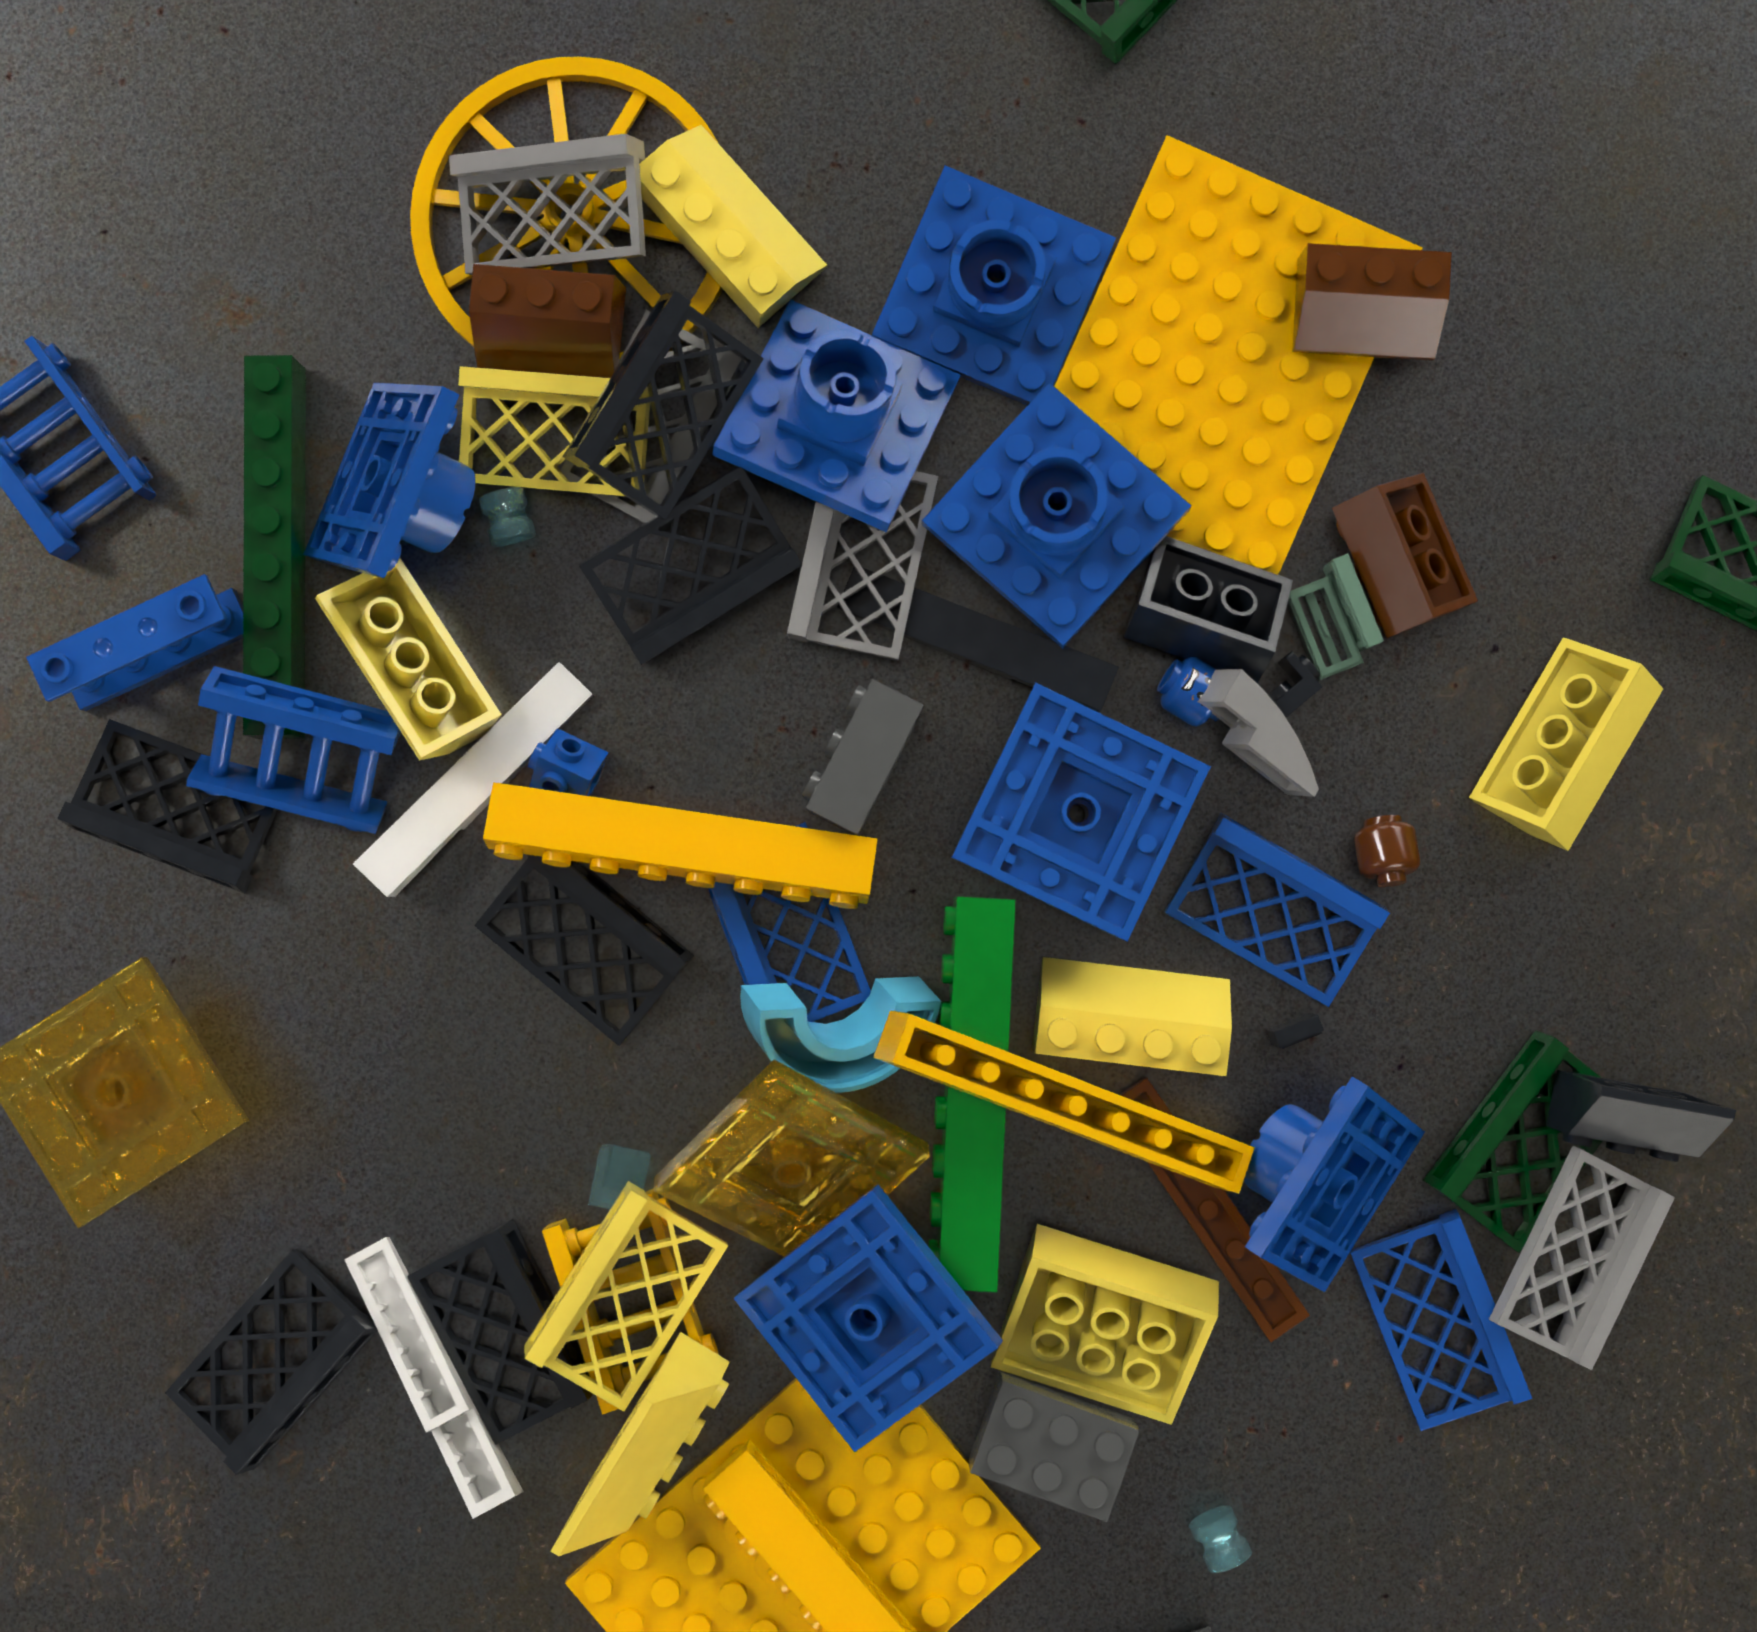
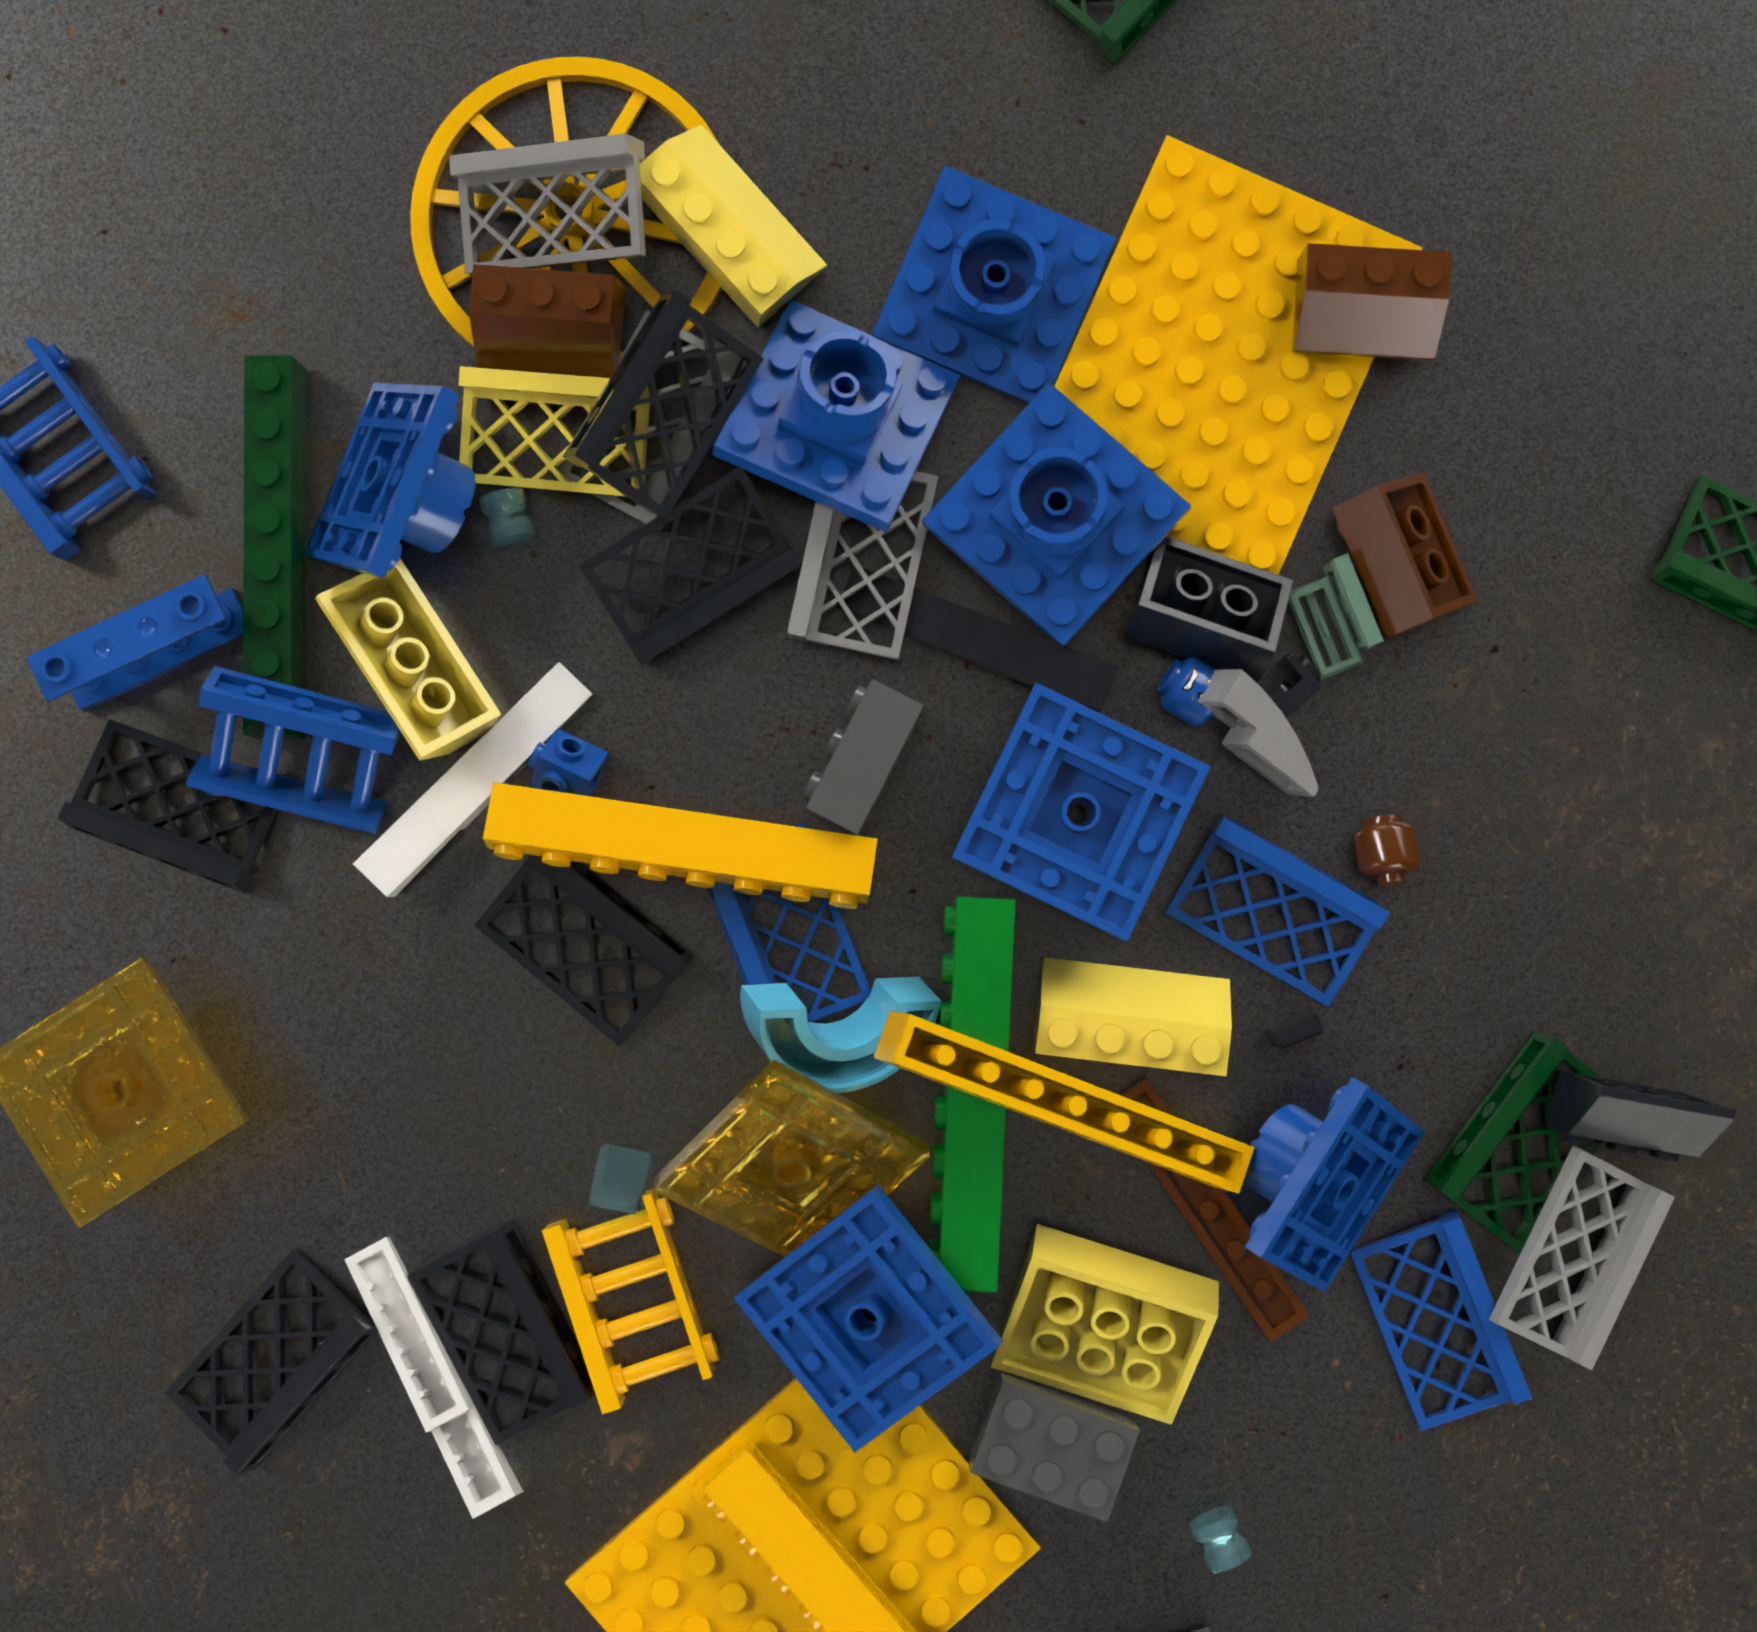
light yellow fence [524,1181,728,1411] -> none
light yellow slope [551,1332,730,1556] -> none
light yellow slope [1469,637,1663,851] -> none

